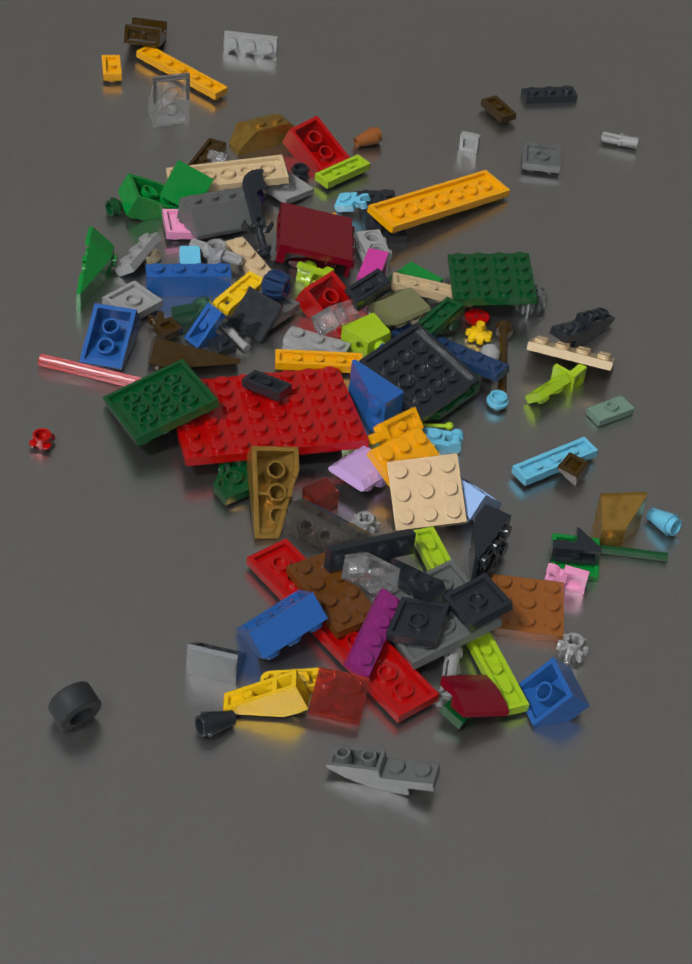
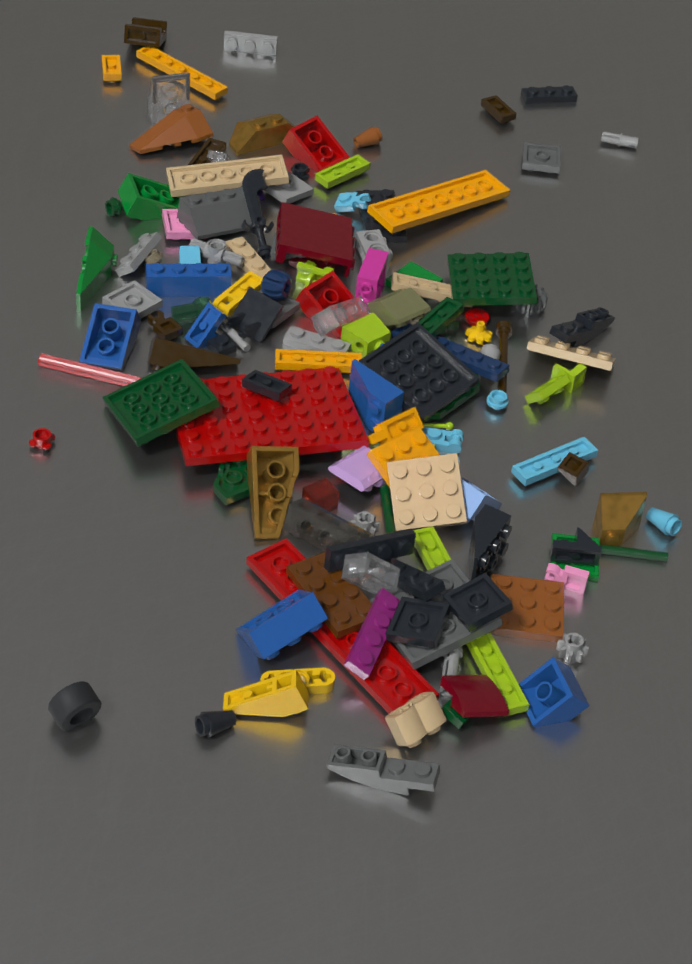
green tile [159,160,214,206] -> none
slope [186,641,247,684] -> none
clear red plate [307,666,370,730] -> none
black slope [344,268,391,311] -> none
light grey plate [459,131,481,154] -> none
sand green plate [586,395,635,427] -> none
none -> dark orange wedge [129,104,214,154]
none -> dark green bar [380,485,396,534]
none -> tan brick [385,692,447,748]

